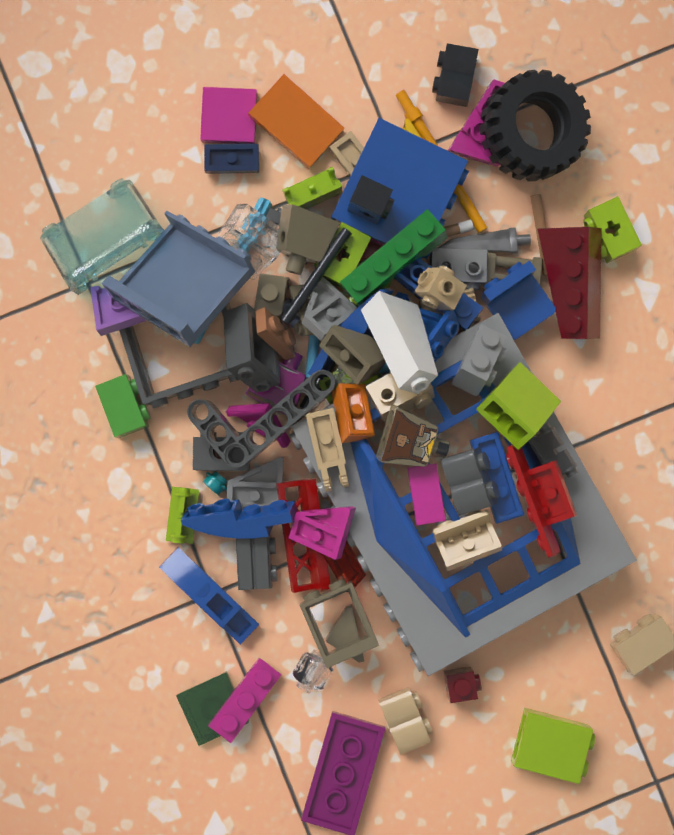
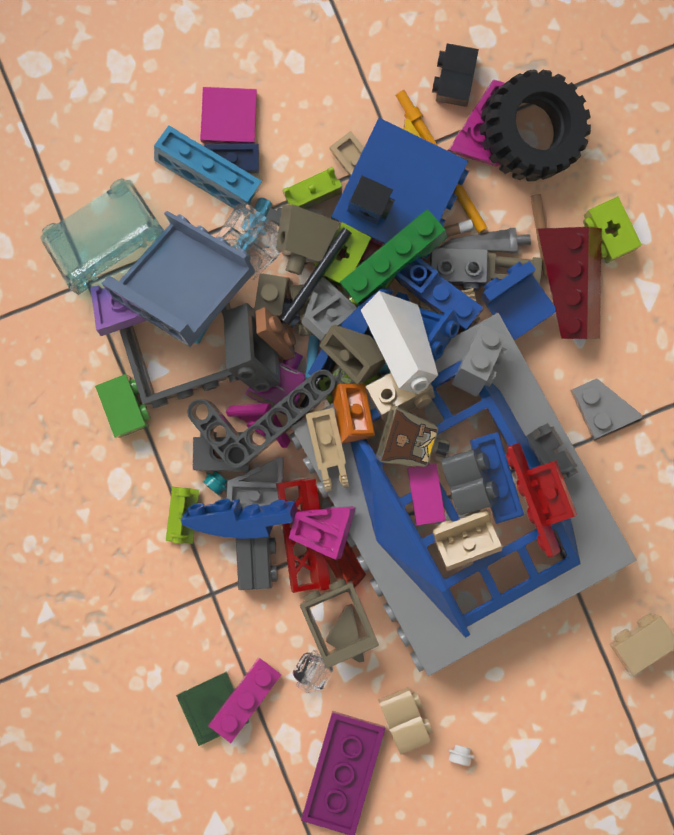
blue slope [159,547,259,645] -> none
orange tile [248,74,345,169] -> none
tan brick [414,266,467,310] -> none
dark red brick [443,667,482,703] -> none
lime brick [476,362,561,450] -> none
lime brick [511,707,595,784] -> none
none -> dark azure fence [154,125,262,216]
none -> white plate [448,744,475,766]
none -> light grey wing [570,378,643,439]

